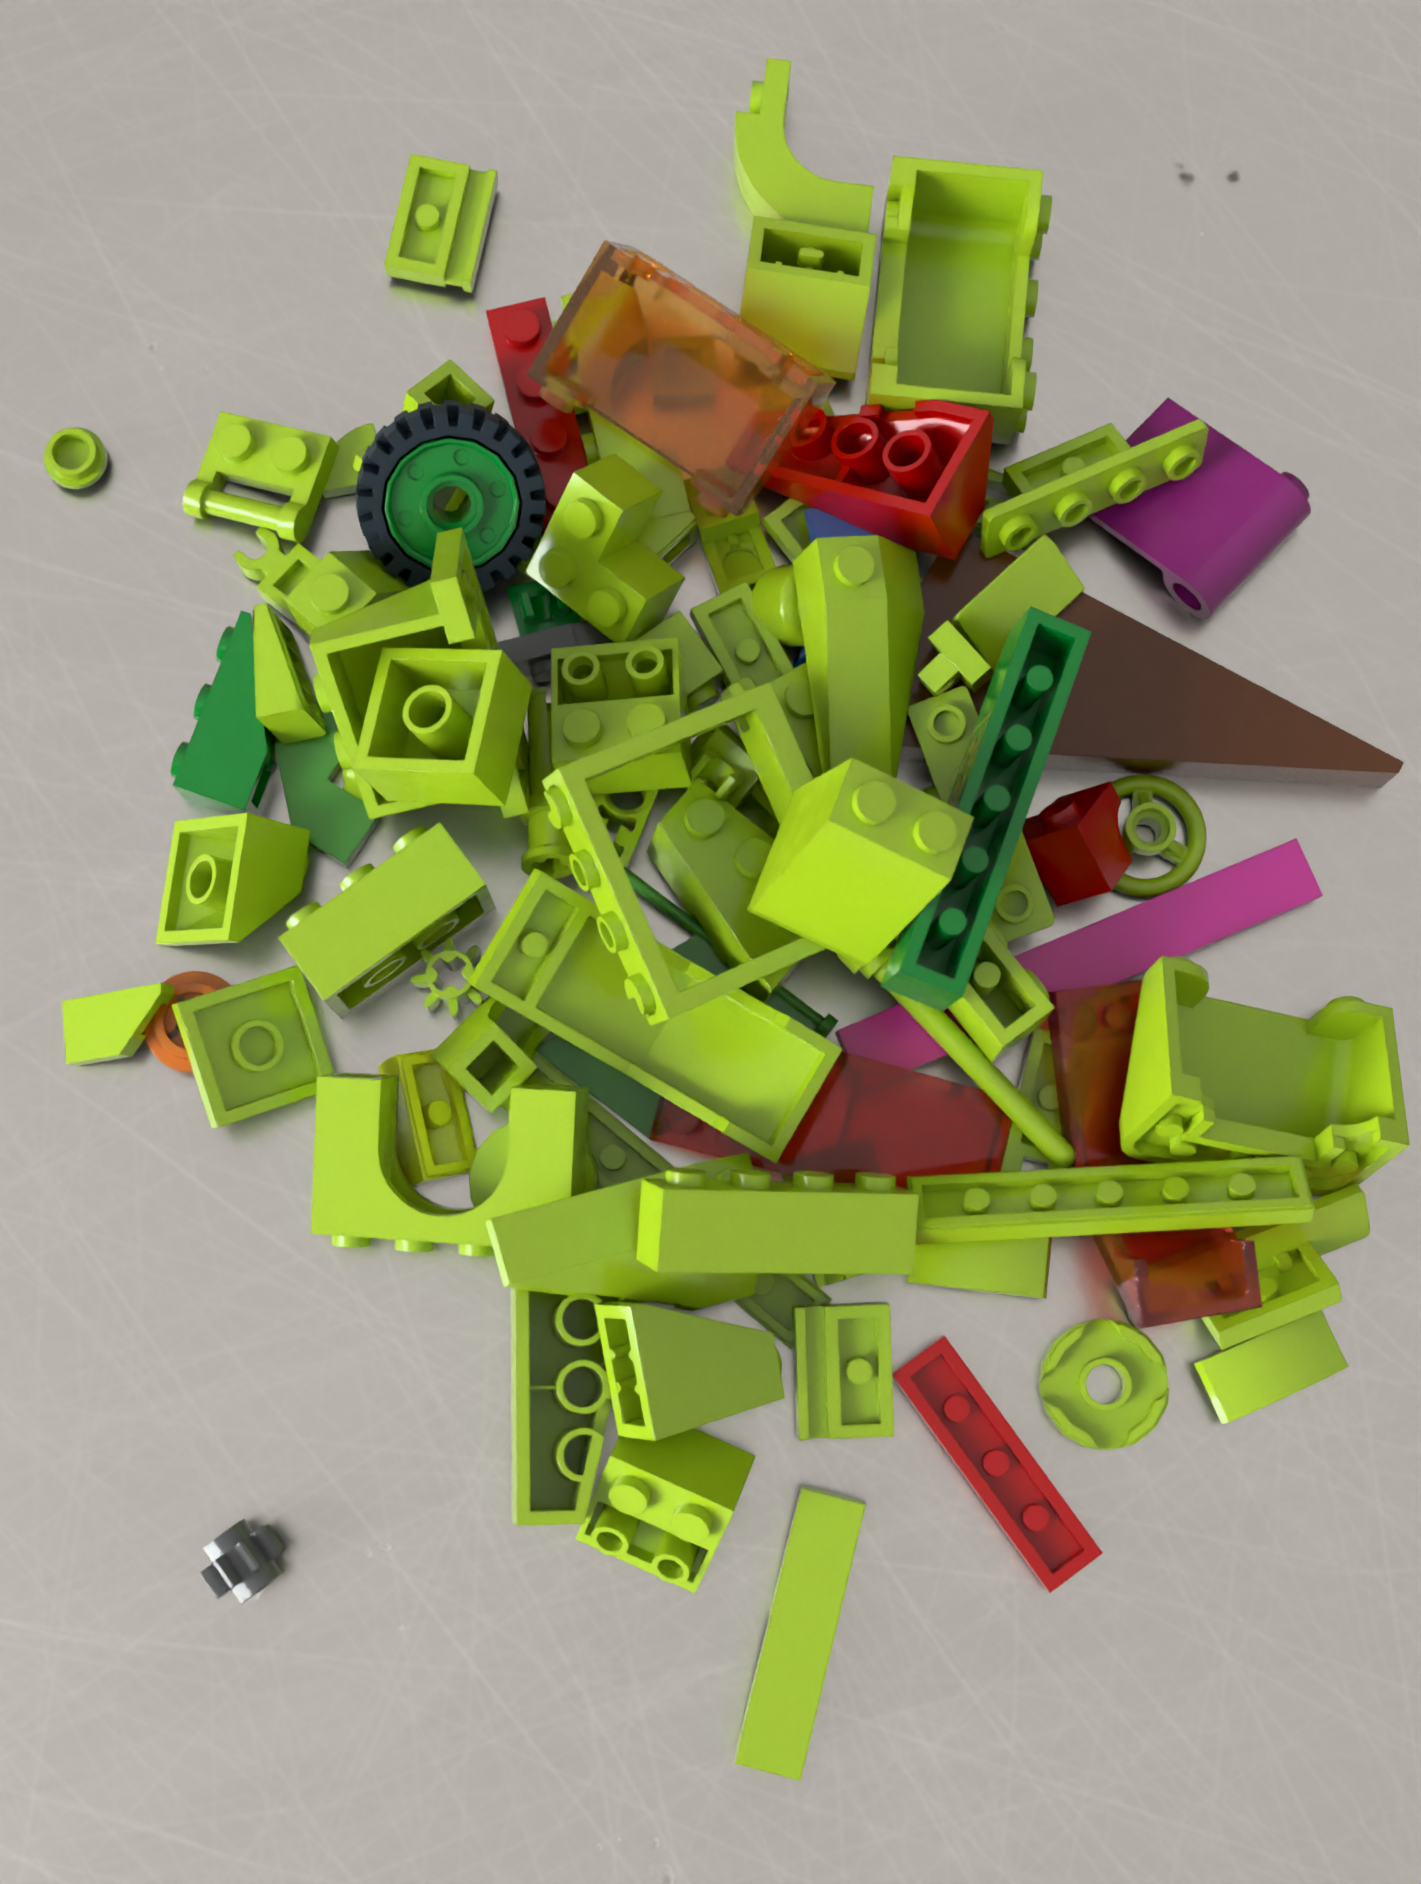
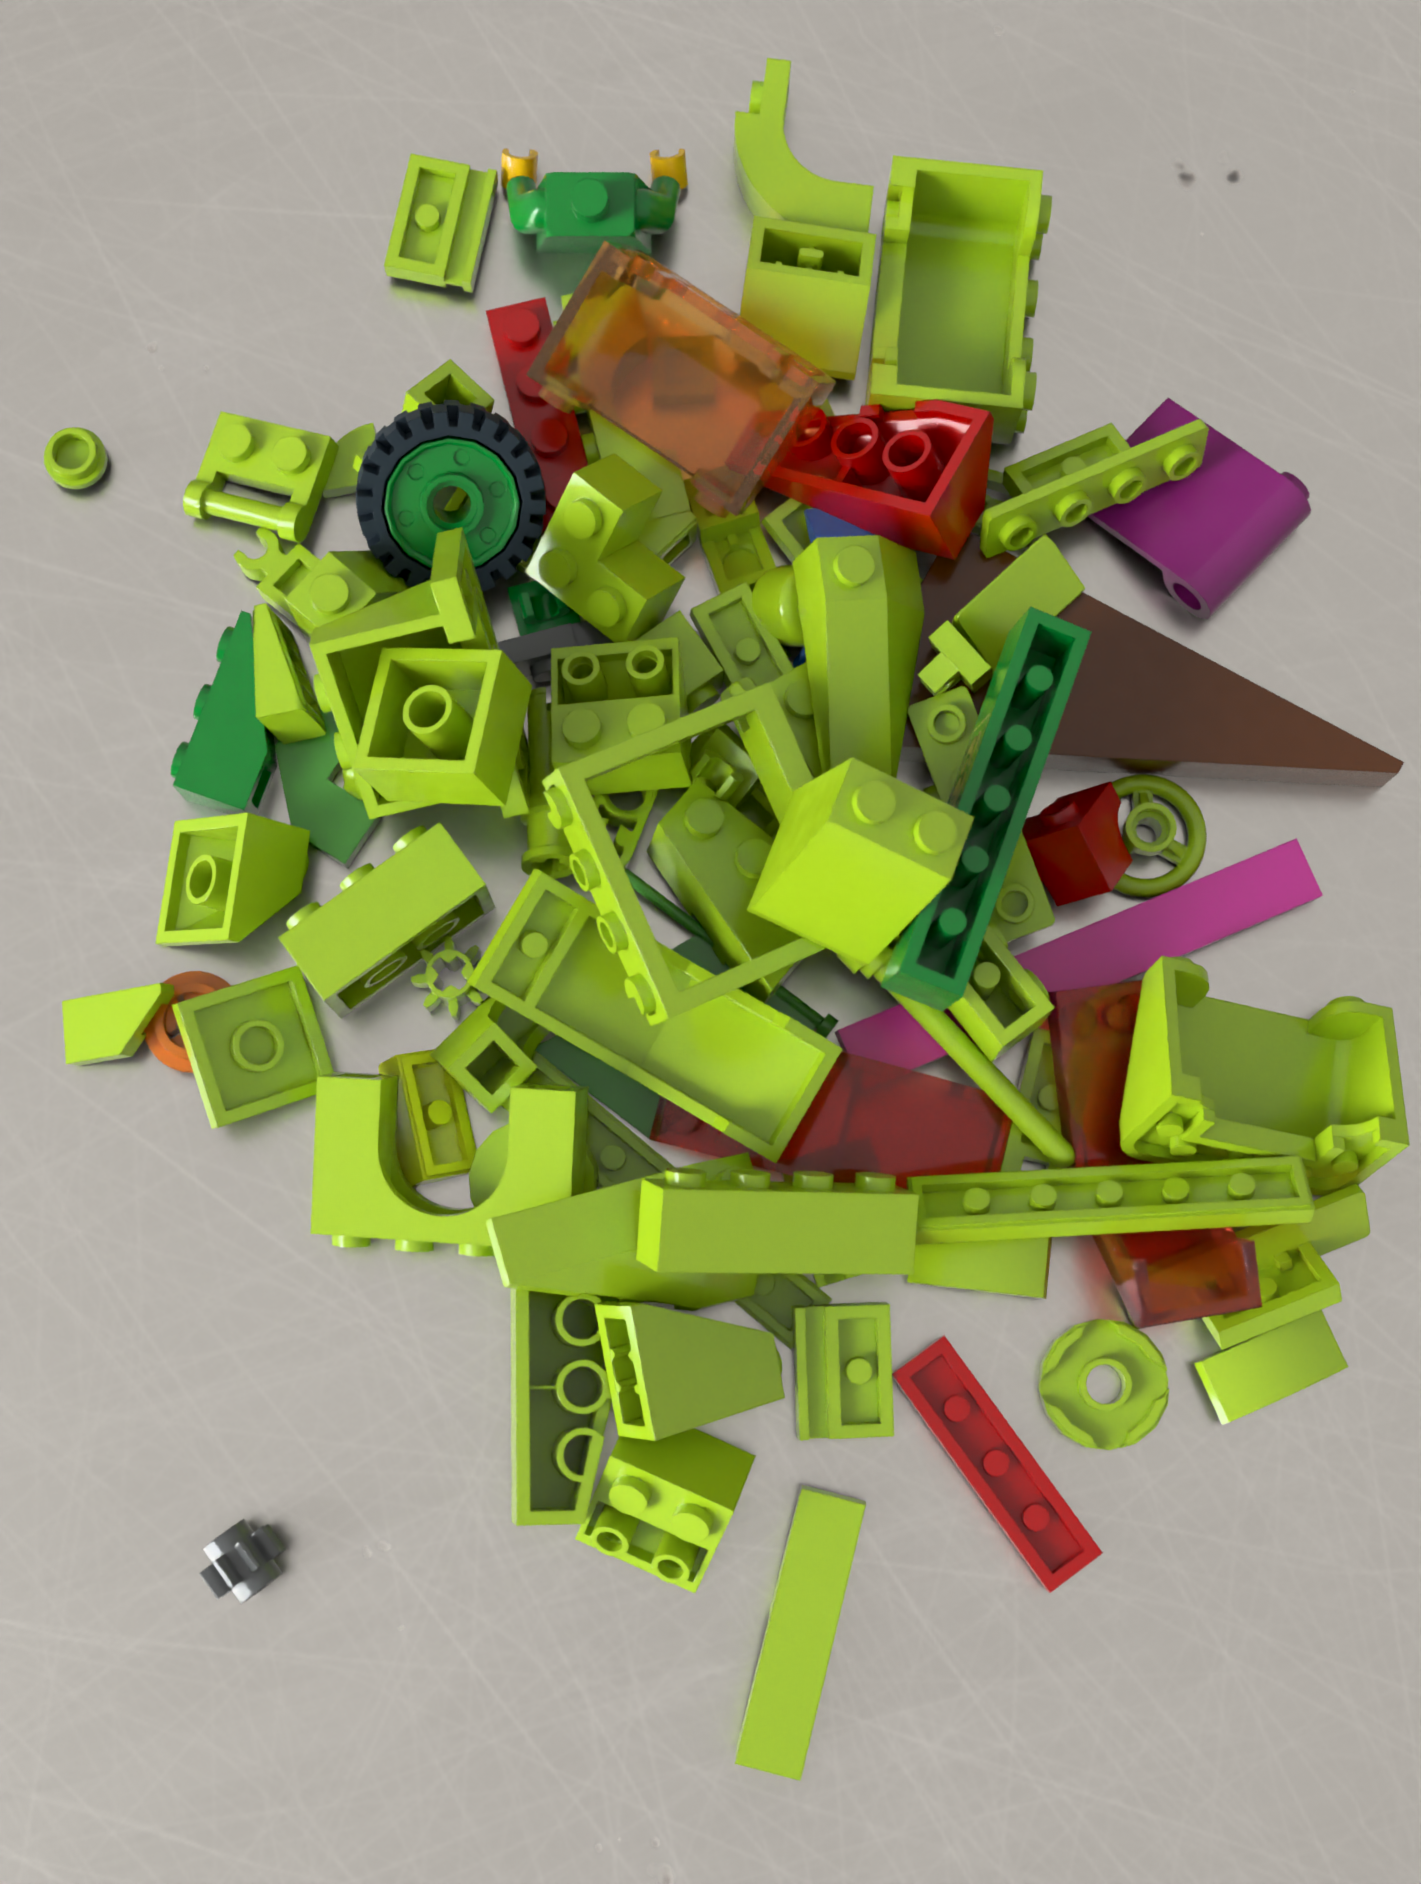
none -> green torso [500,149,688,253]

